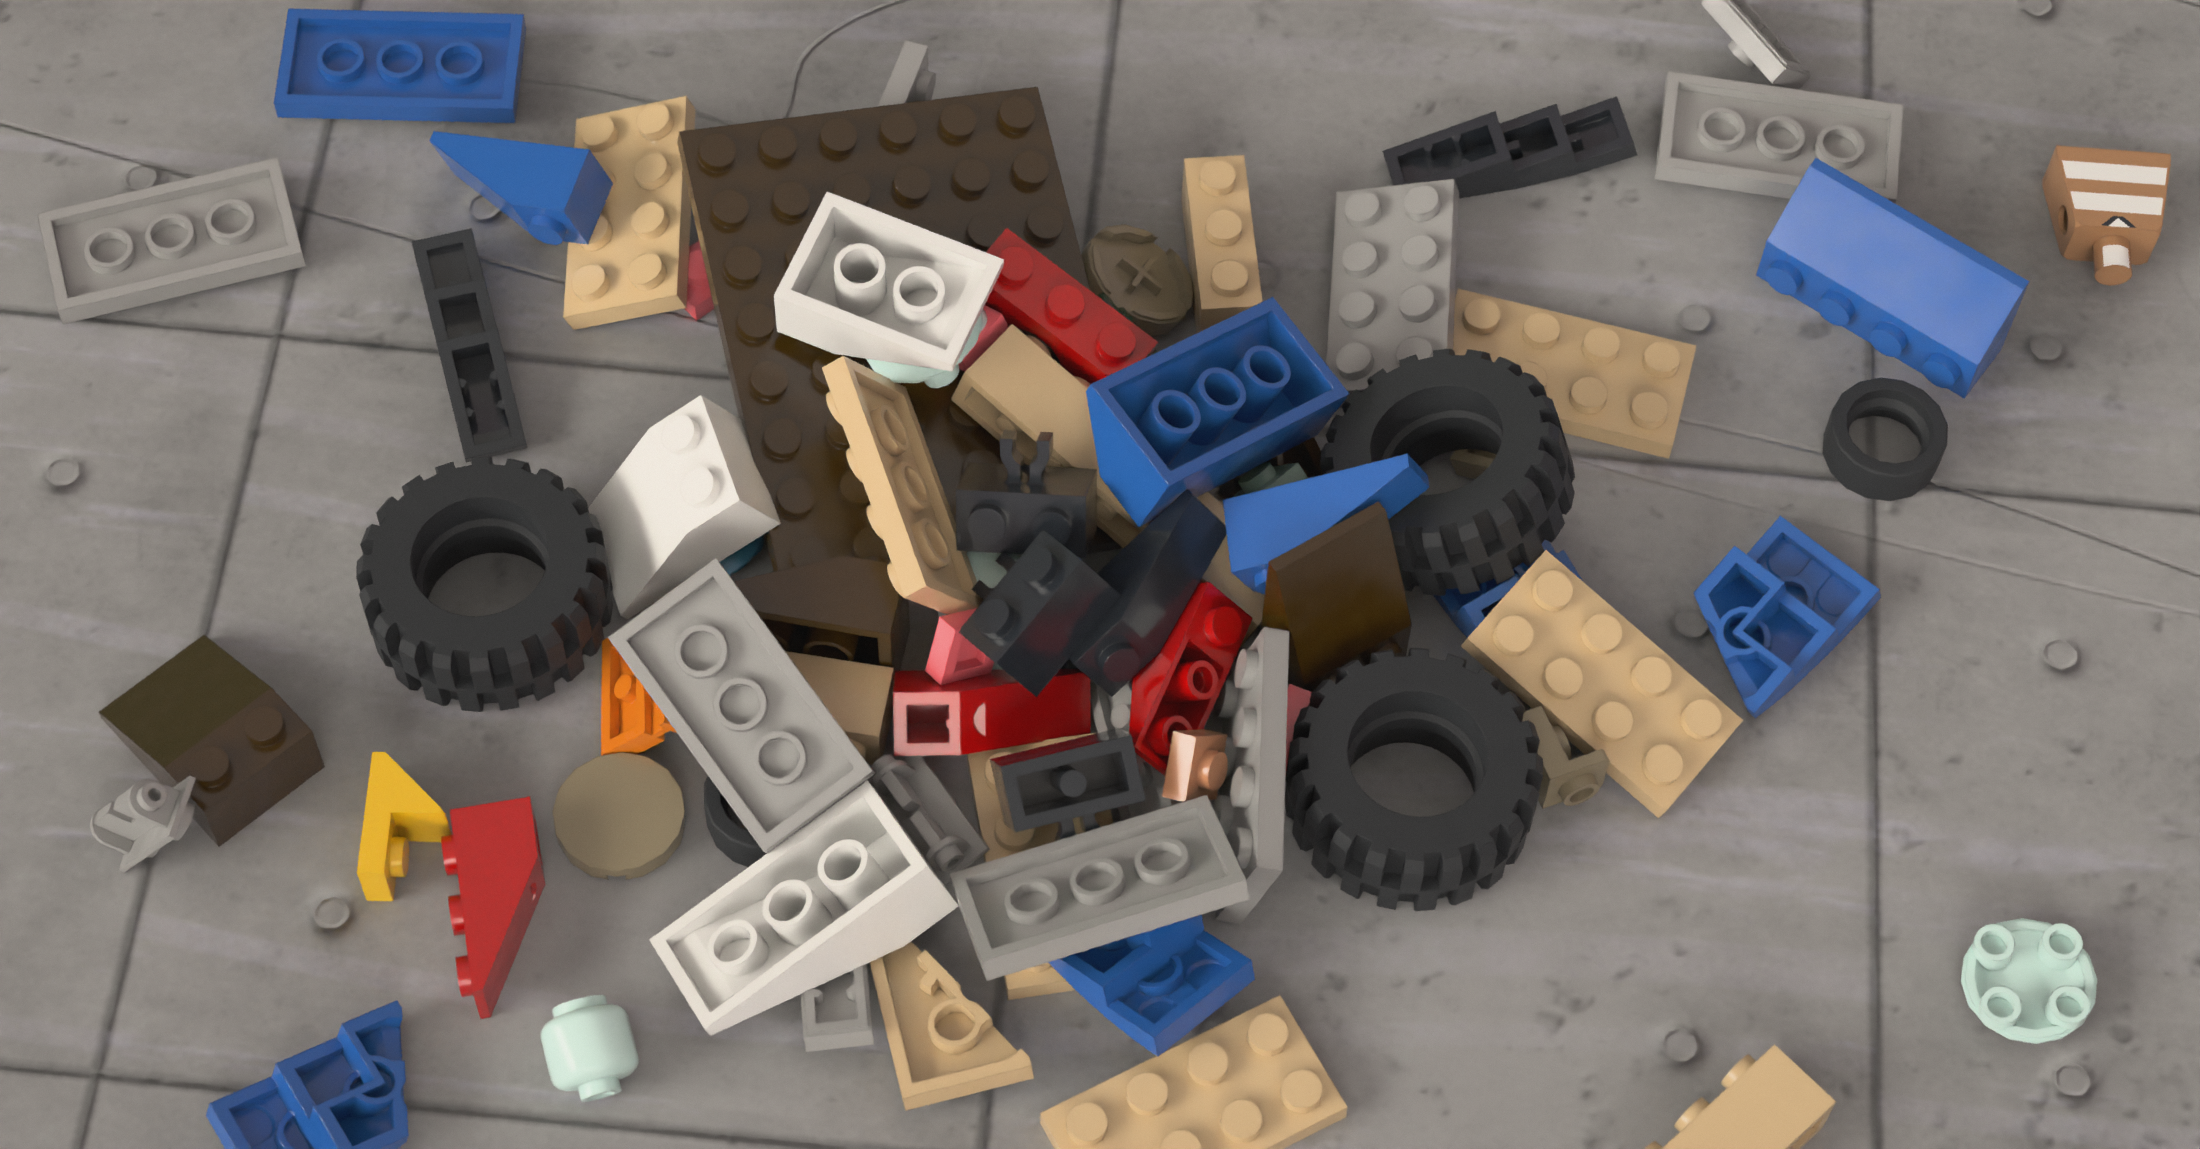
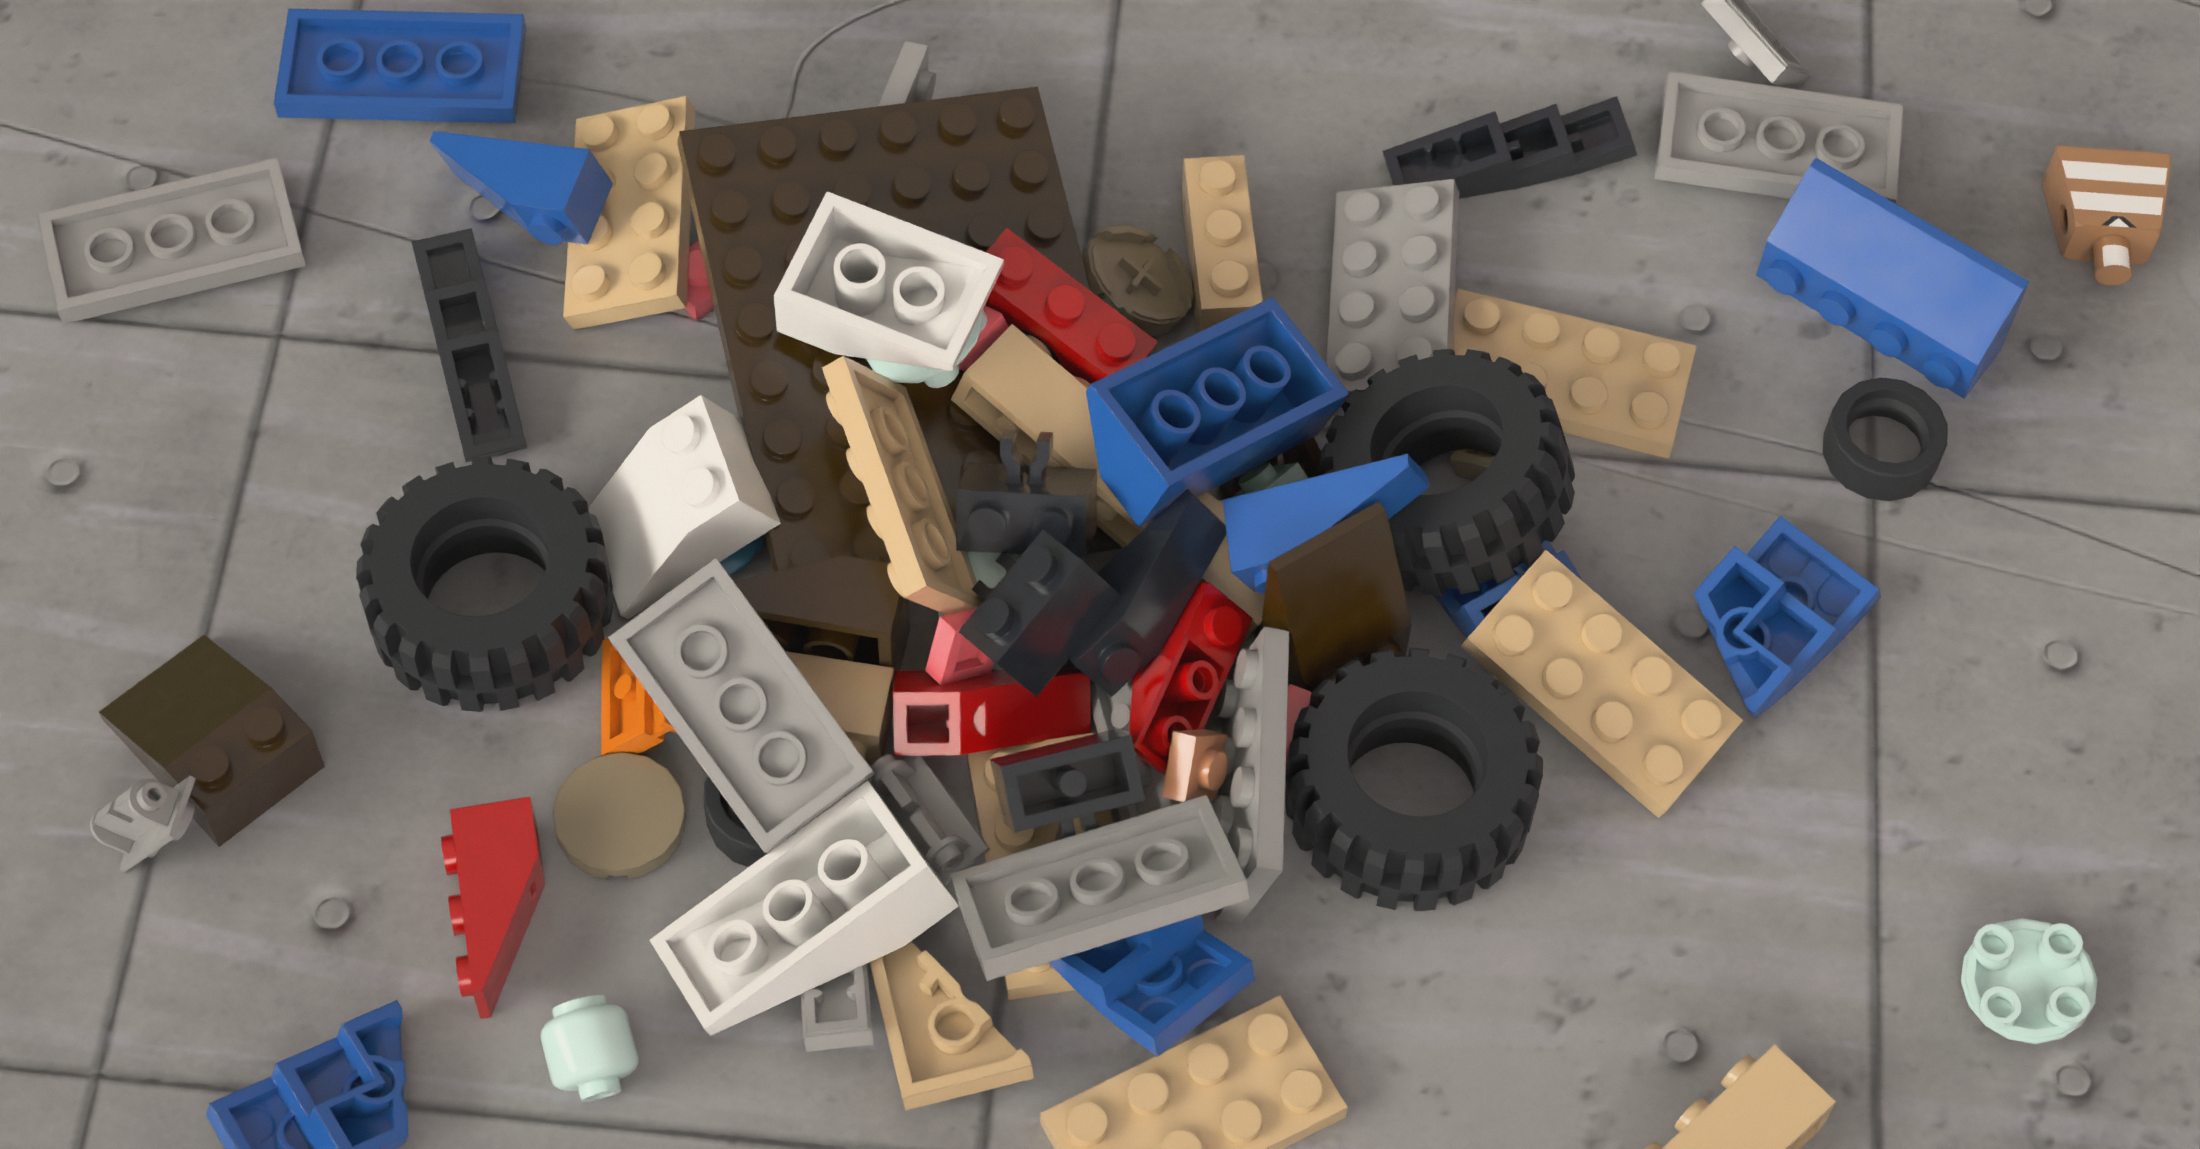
yellow slope [357,752,452,901] -> none
dark tan bracket [1522,706,1610,809] -> none

